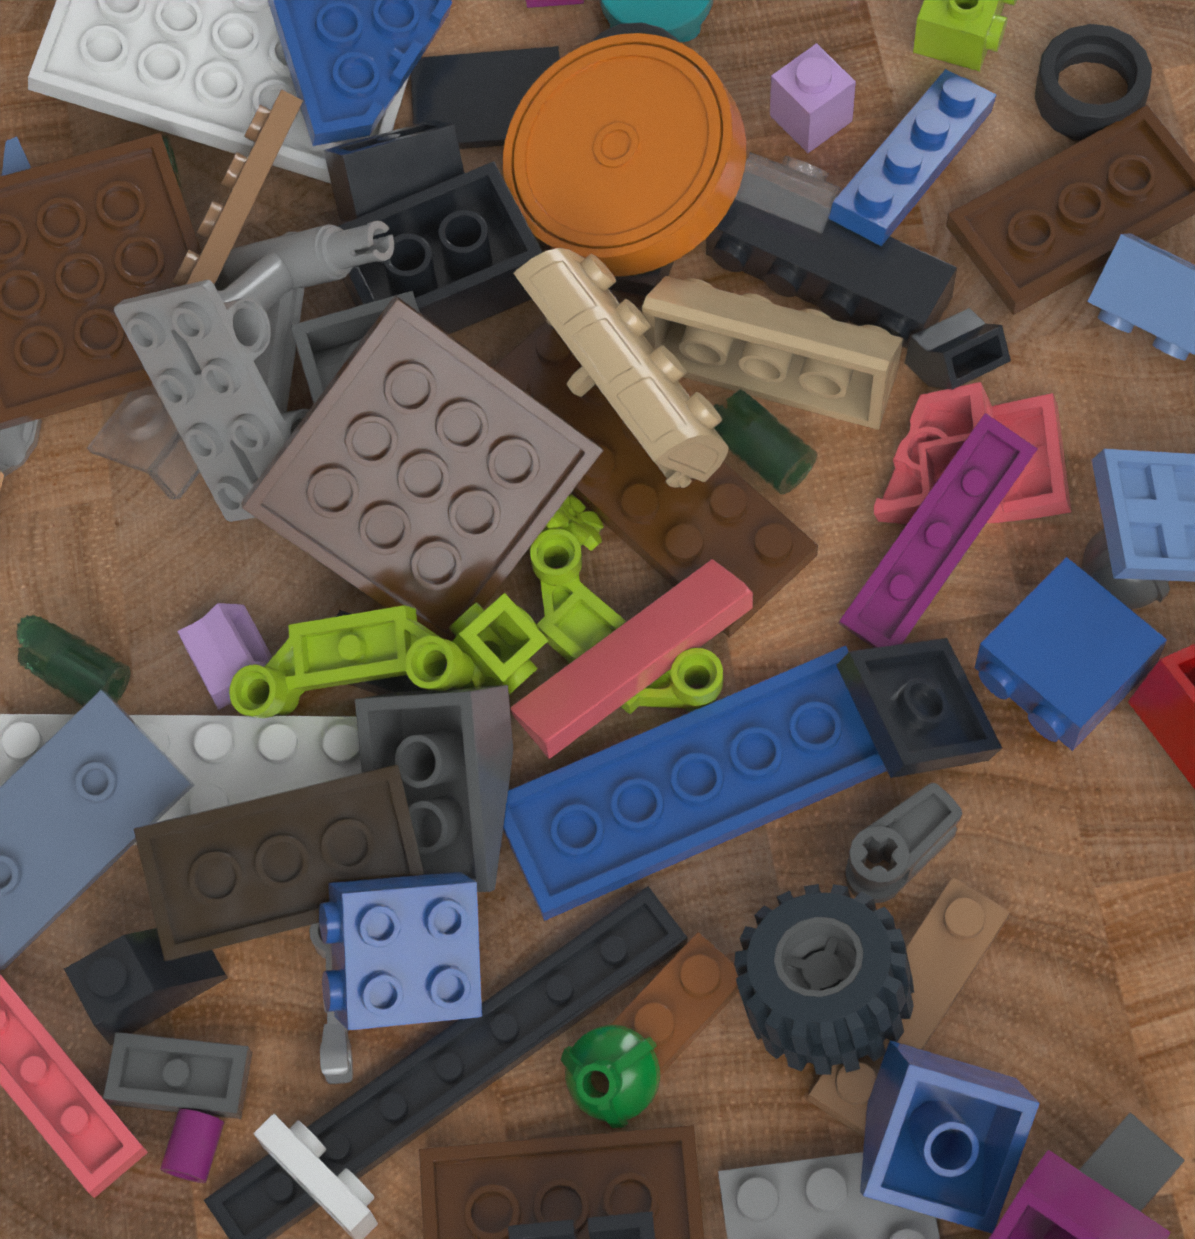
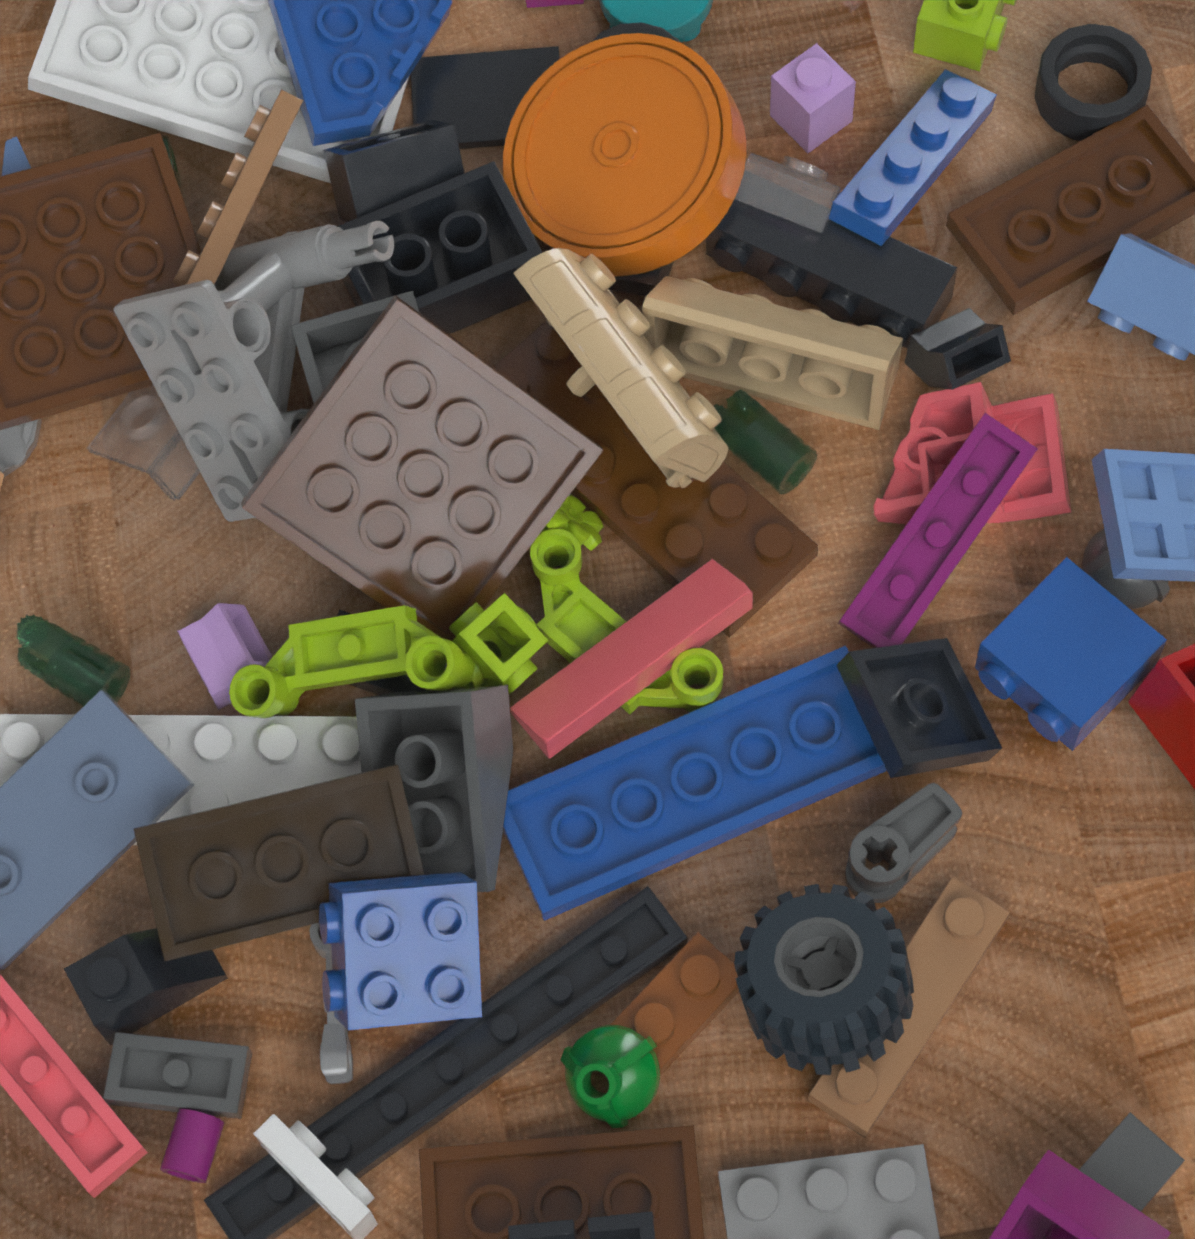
blue slope [860,1040,1040,1234] -> none

